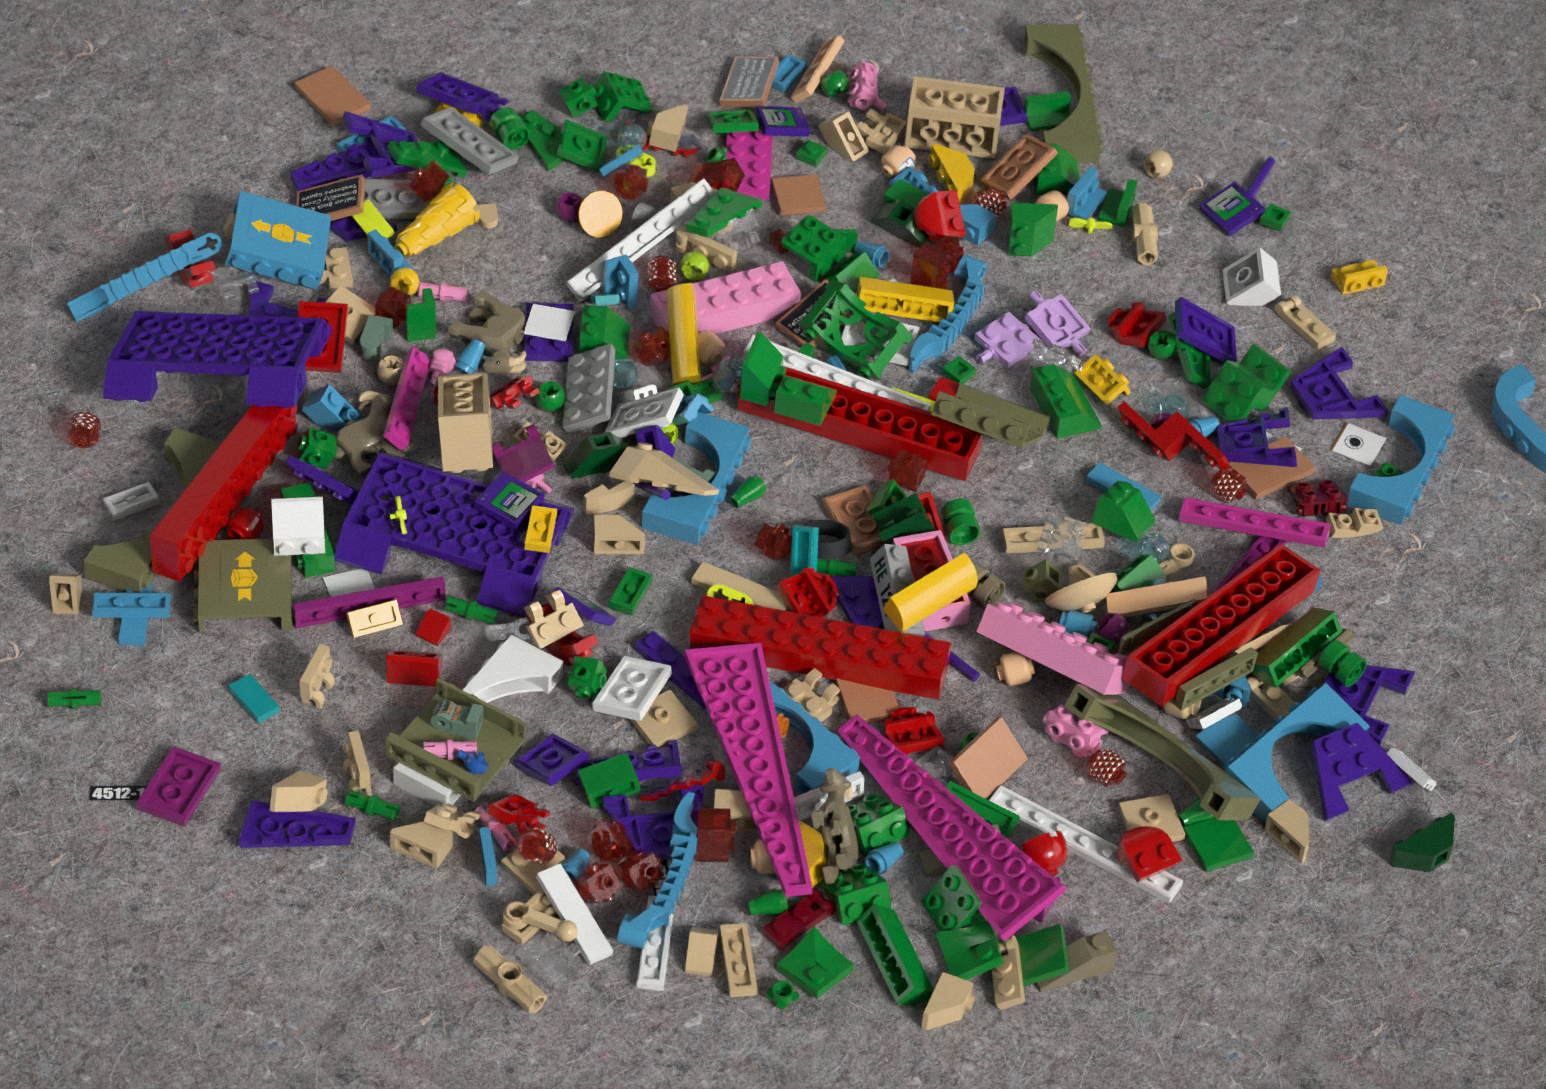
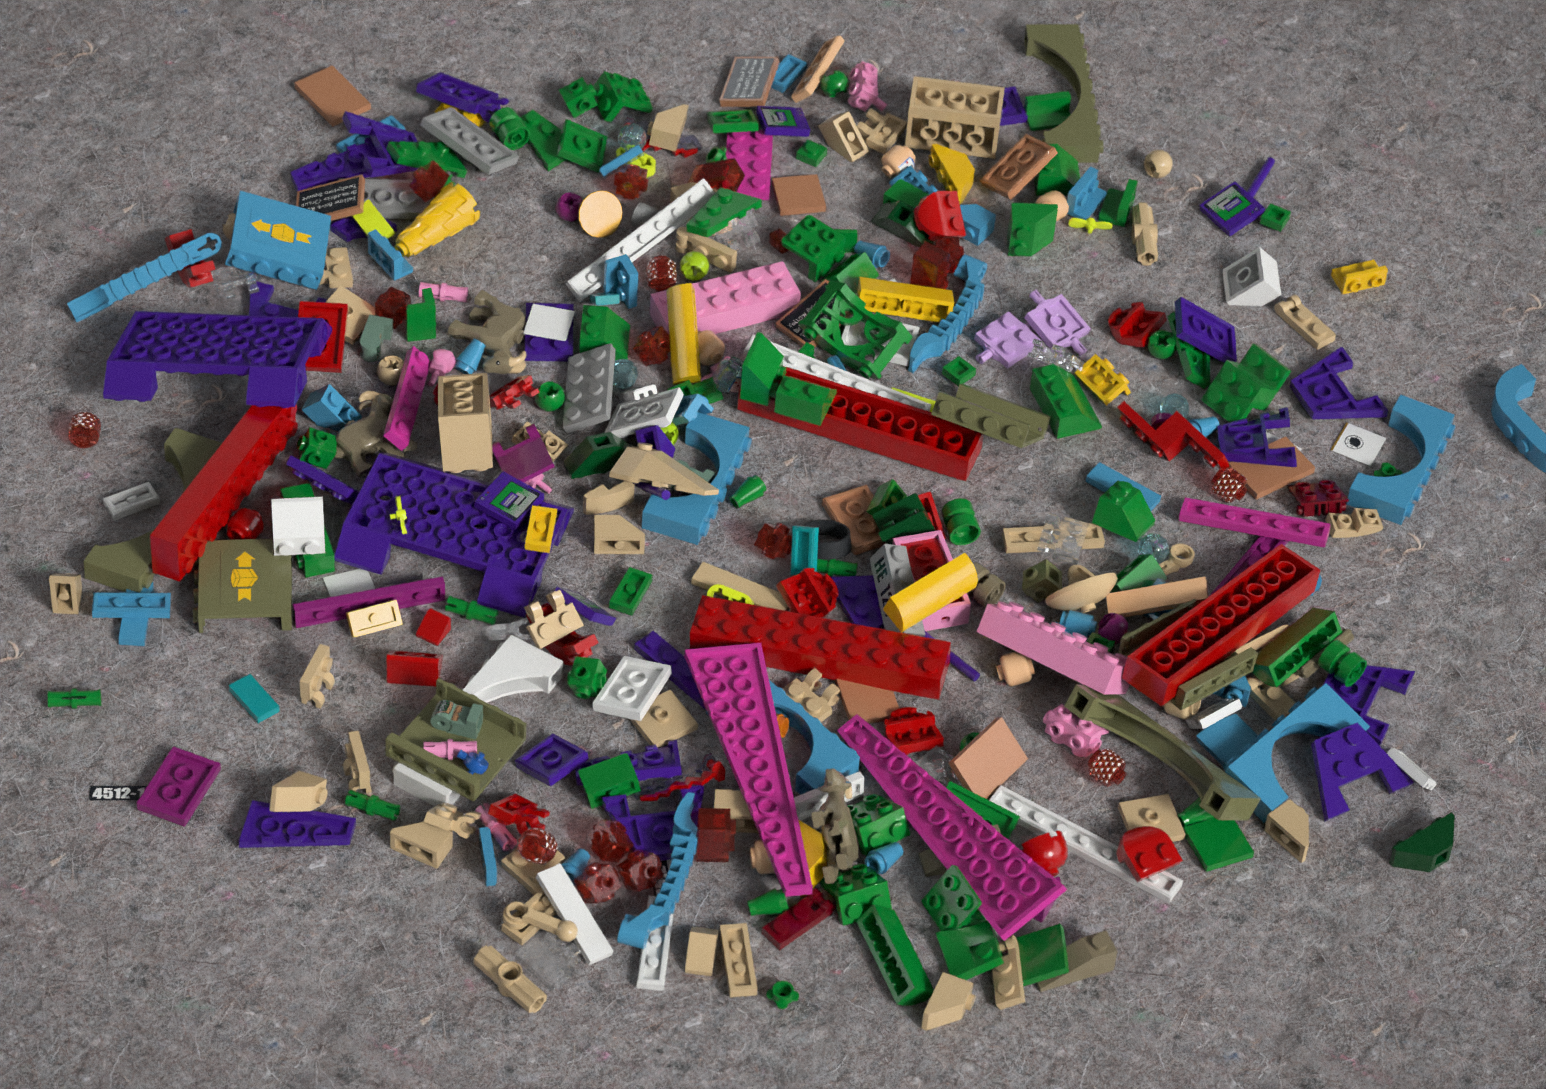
yellow piece [389,267,420,297] -> none
tan tile [473,203,498,229] -> none
green plate [777,927,854,999] -> none
clear red brick [887,450,928,492] -> none
red slope [928,377,960,401] -> none
clear red head [971,187,1007,217] -> none

